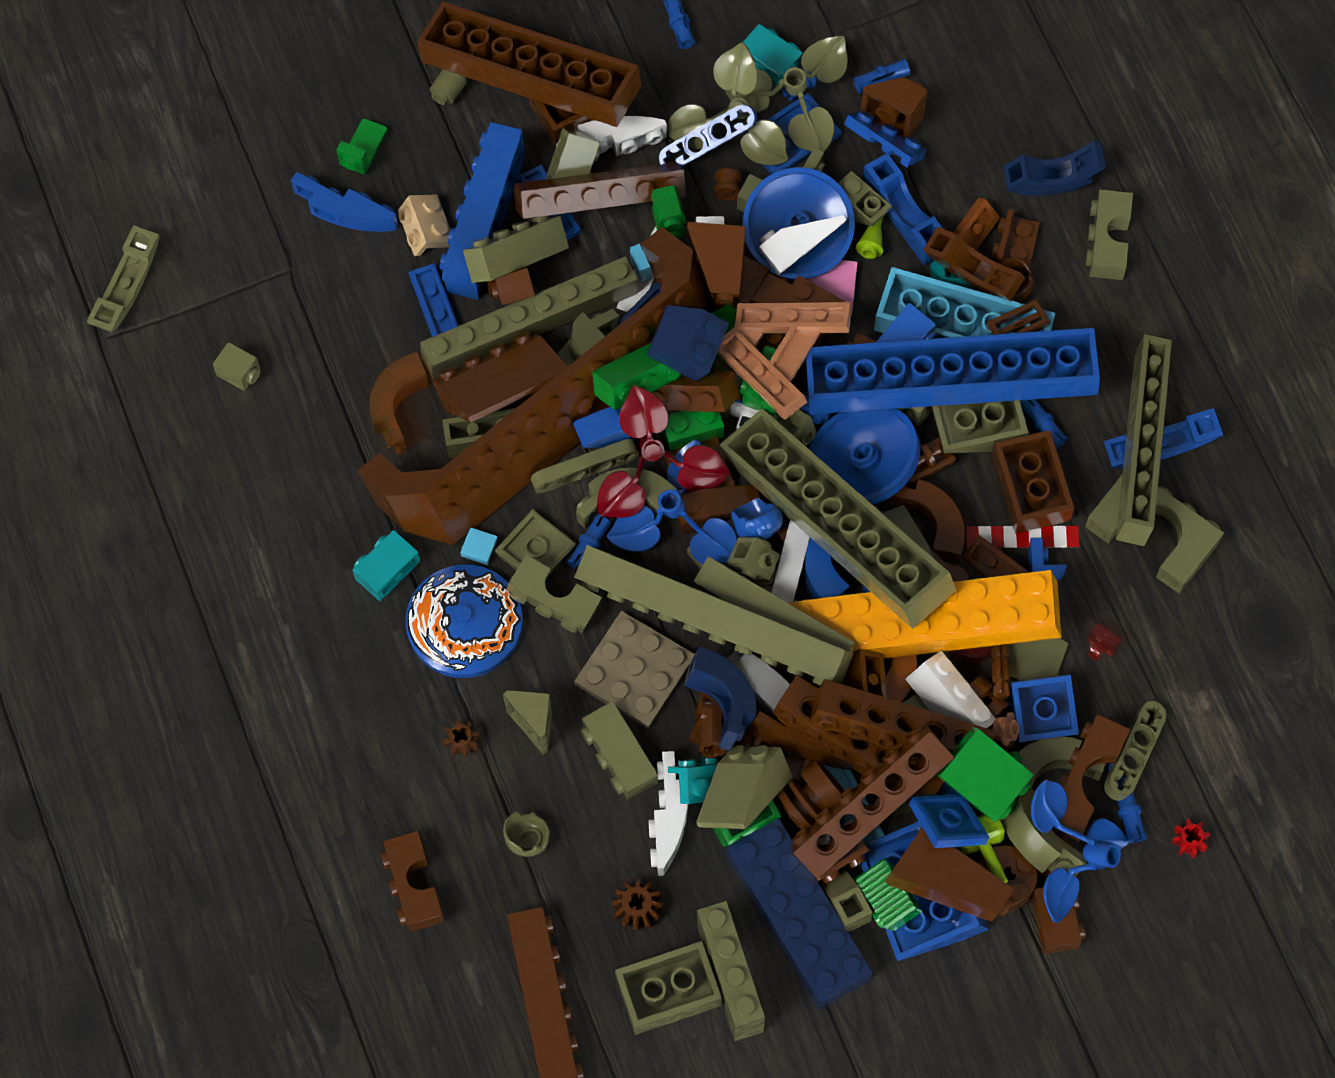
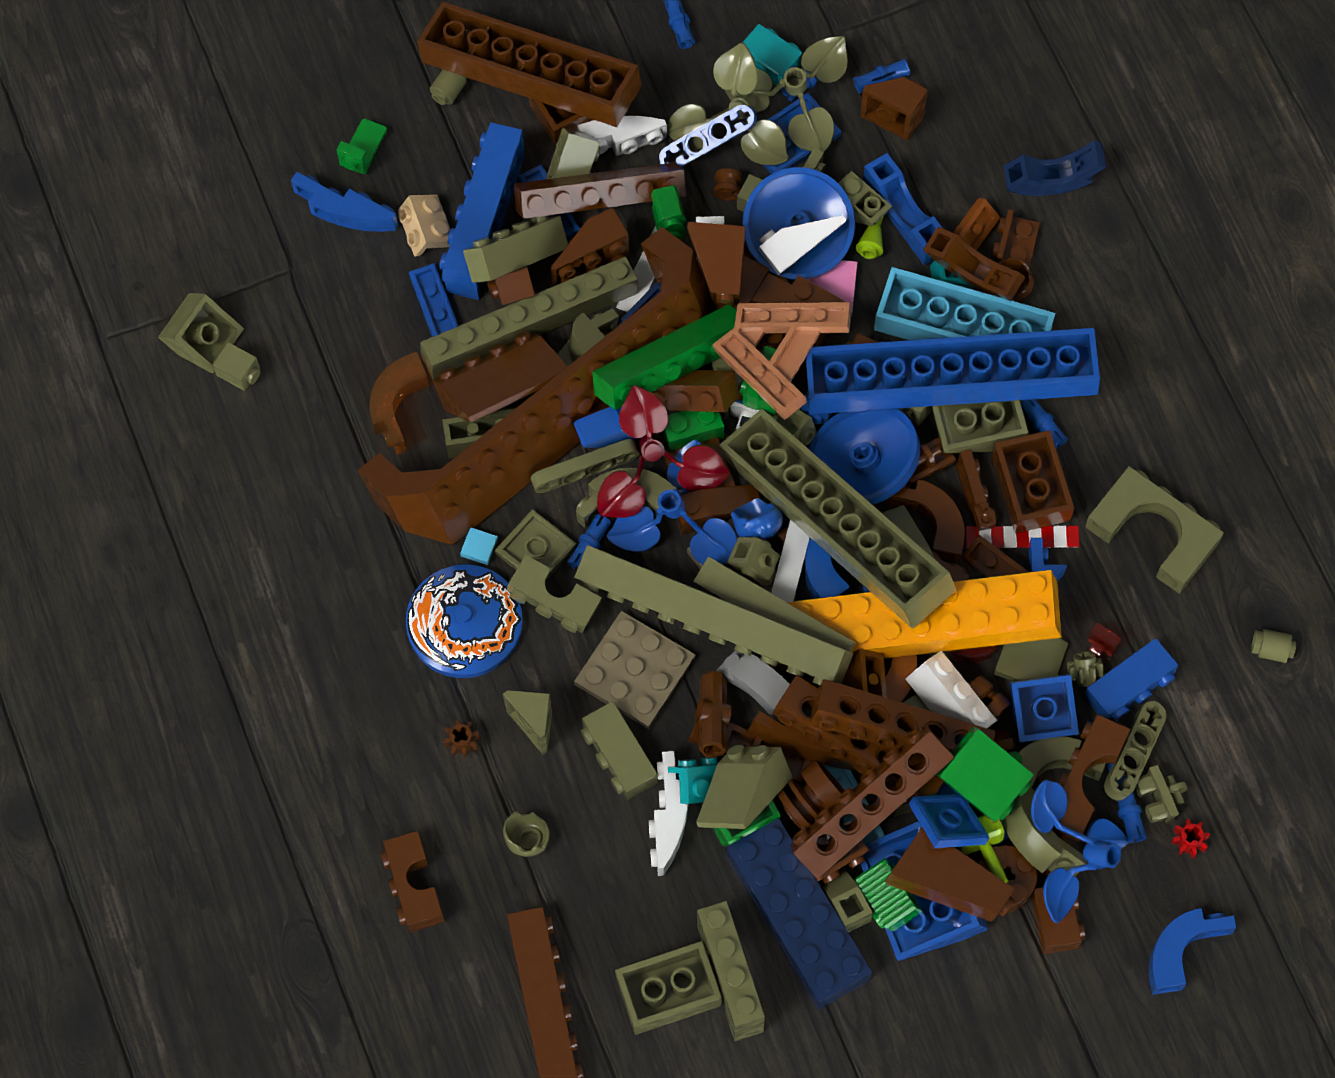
olive slope [86,225,160,333] -> none
teal brick [353,530,421,601] -> none
reddish brown gear [611,879,663,931] -> none
medium azure tile [630,244,652,282] -> none
dark blue slope [647,305,729,381] -> none
dark blue arch [684,647,756,751] -> none
blue wing [844,111,927,167] -> none
blue slope [876,303,936,343] -> none
reddish brown tile [986,299,1050,335] -> none
reddish brown axle [991,645,1011,700] -> none
nougat plate [993,712,1019,746] -> none
olive arch [1085,189,1133,280] -> none
blue slope [1103,408,1223,469] -> none
olive brick [1116,334,1172,546] -> none
none -> olive slope [158,293,244,373]
none -> reddish brown slope [551,207,630,286]
none -> reddish brown hinge [955,449,996,531]
none -> olive gear [1067,651,1104,687]
none -> blue brick [1084,638,1178,722]
none -> olive hips [1135,765,1188,824]
none -> blue arch [1149,908,1236,995]
none -> olive brick [1251,629,1296,663]

